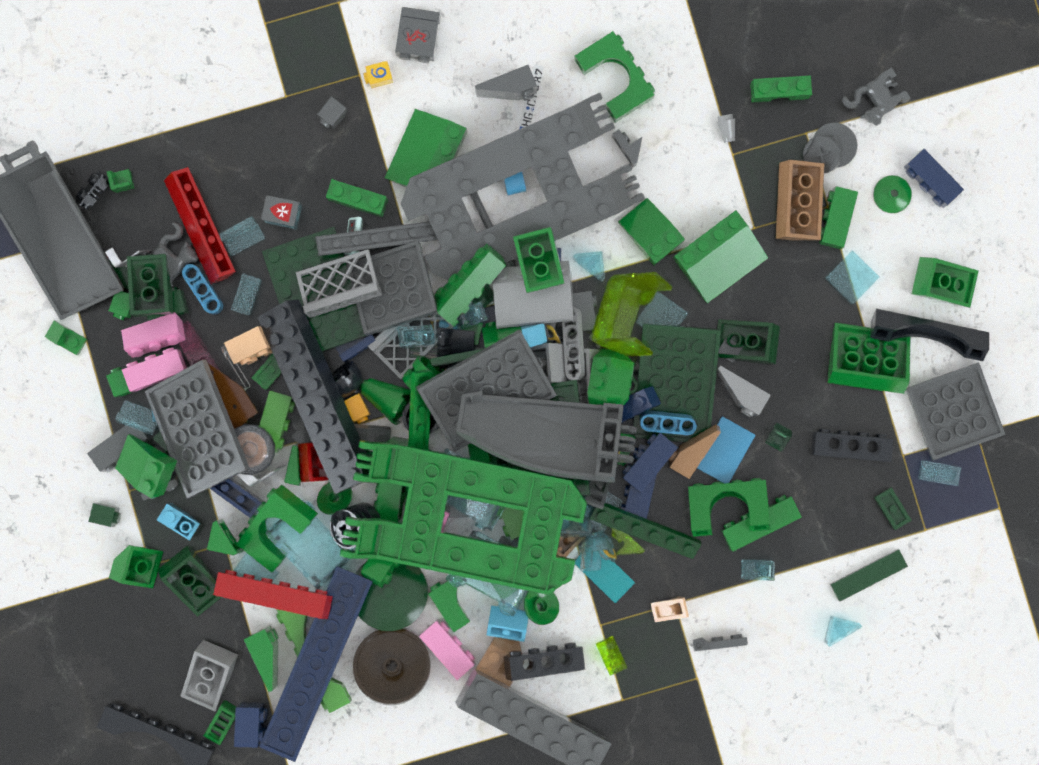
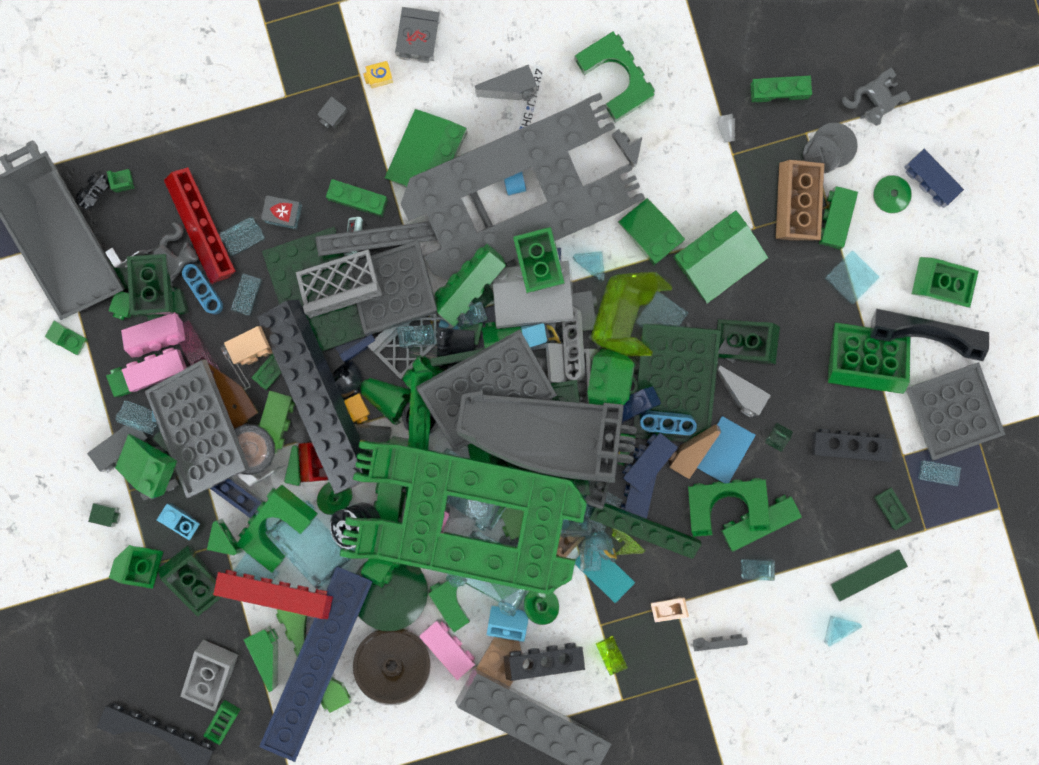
dark blue brick [234,702,268,748] -> none

